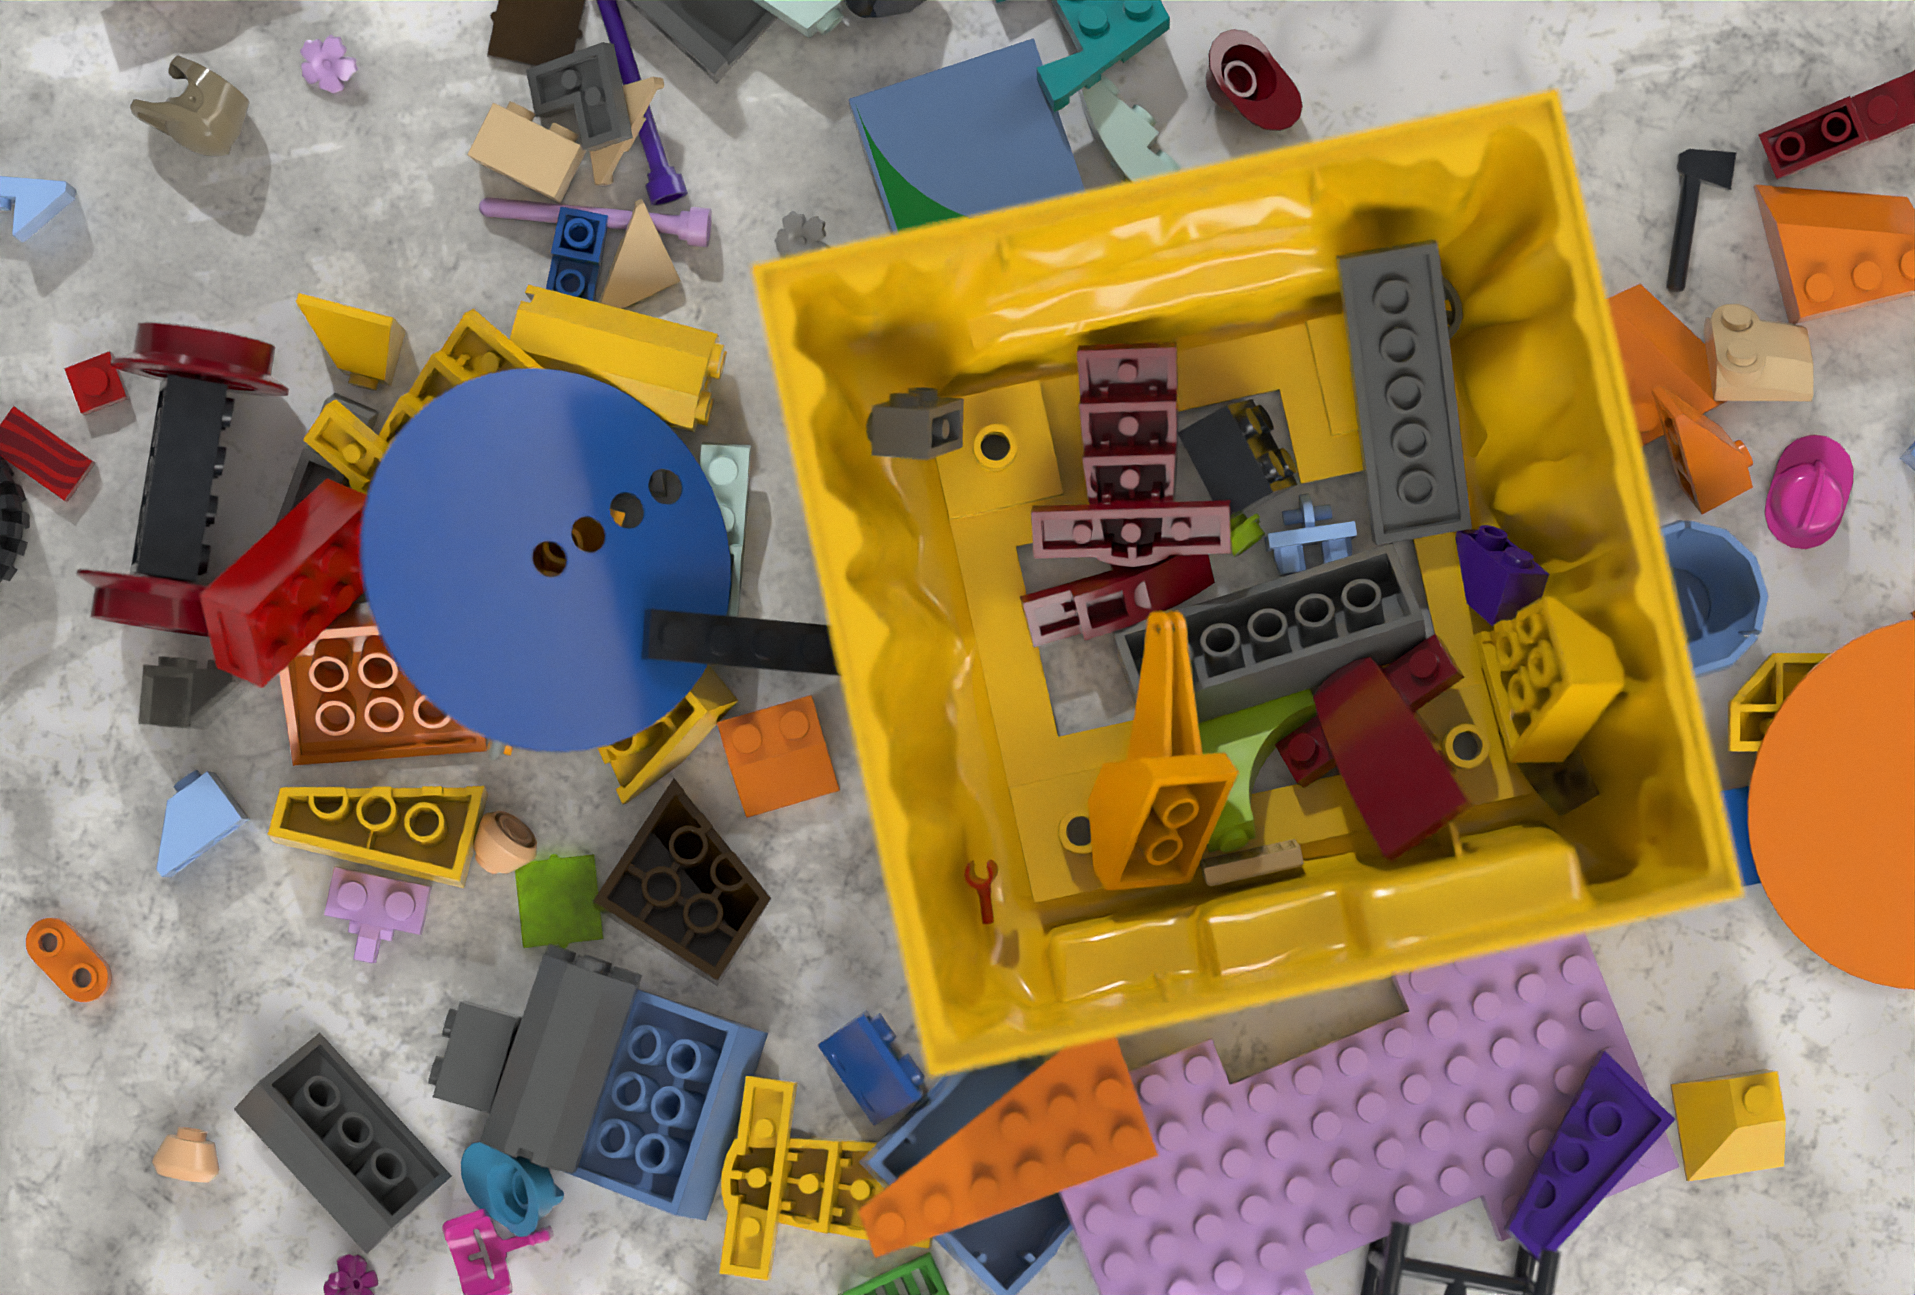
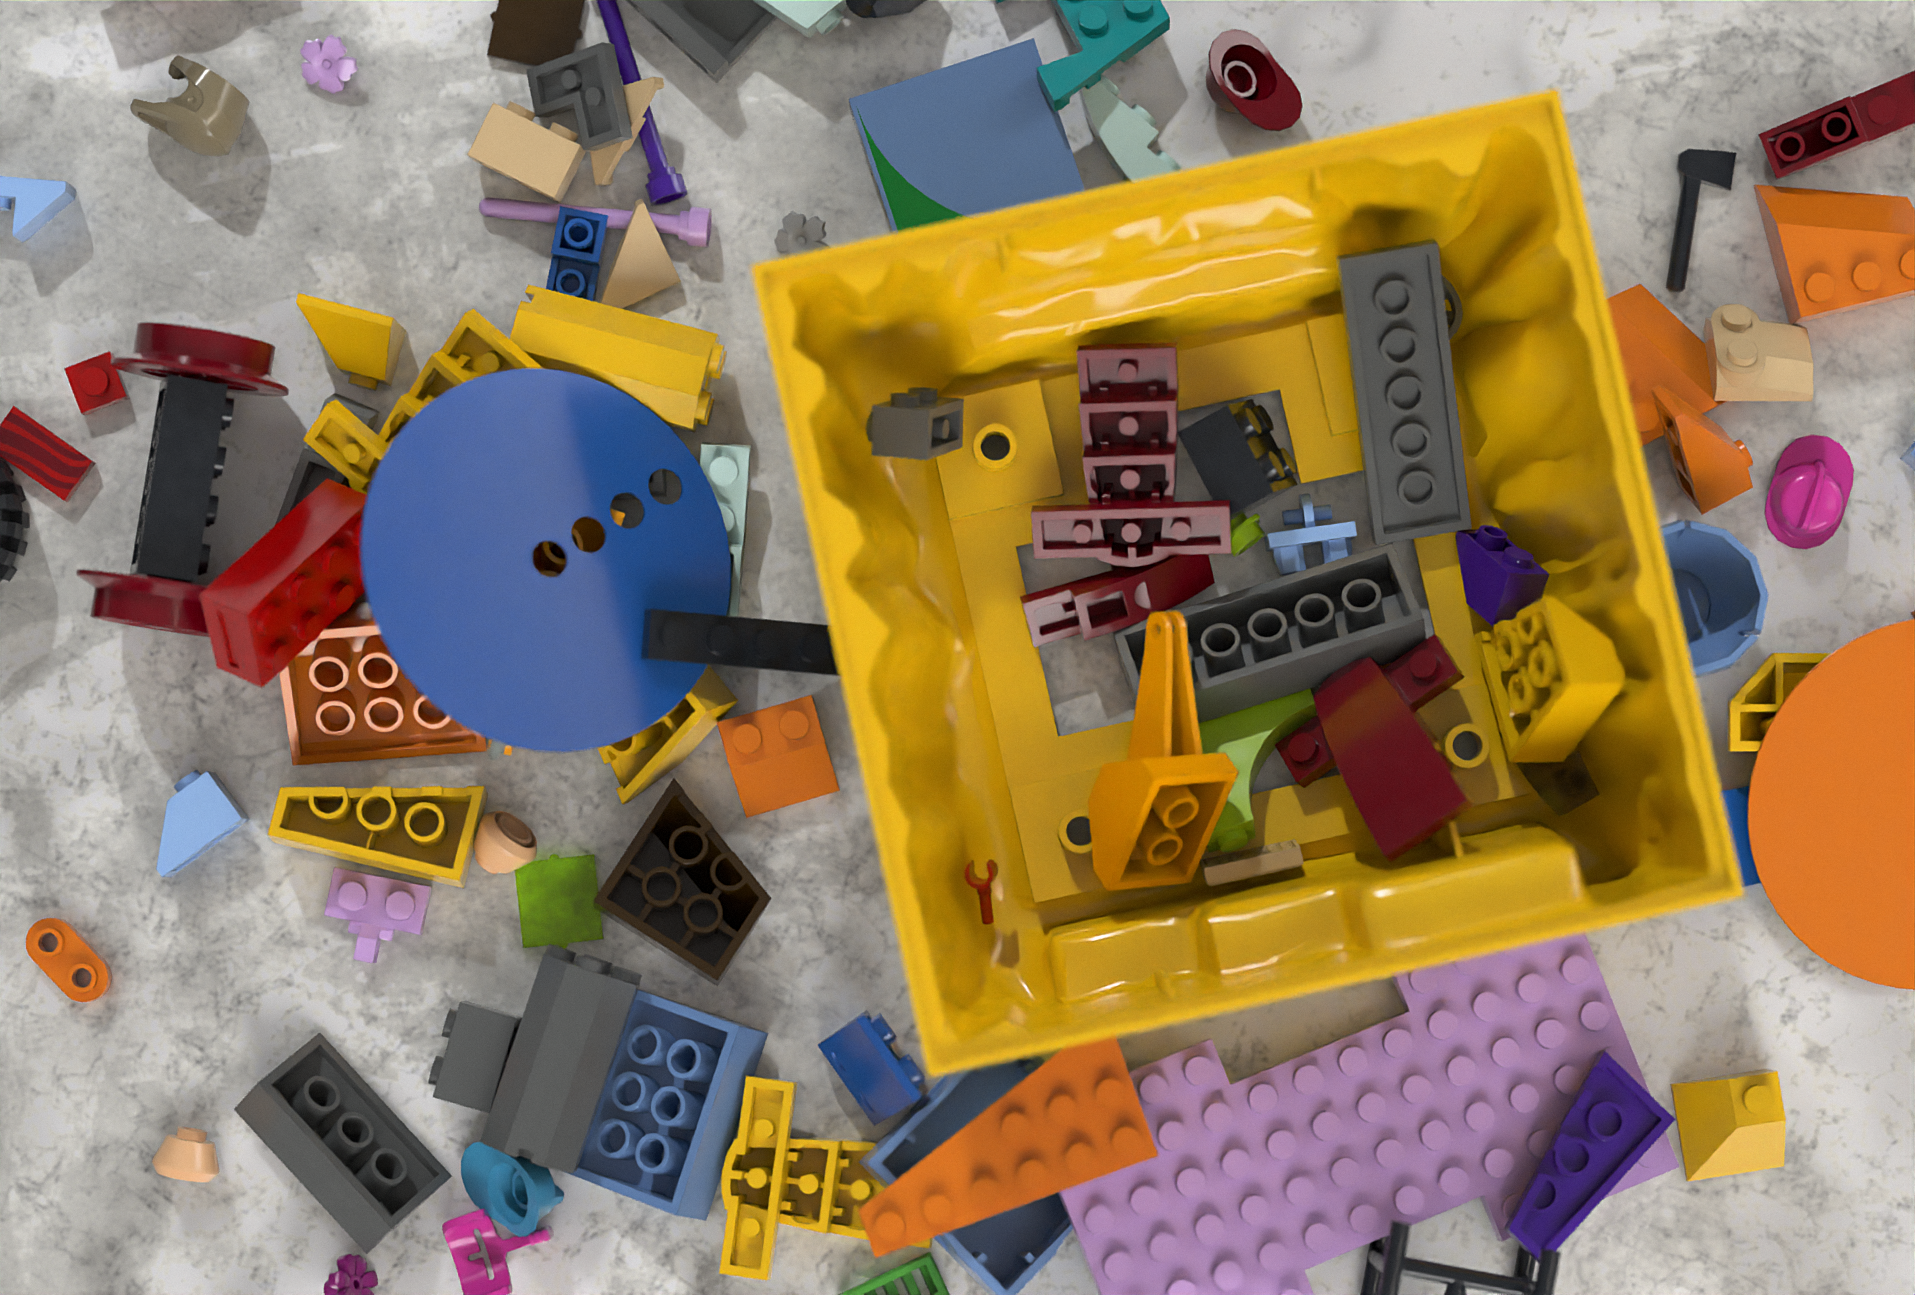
clear smoke slope [138,656,257,730] -> none

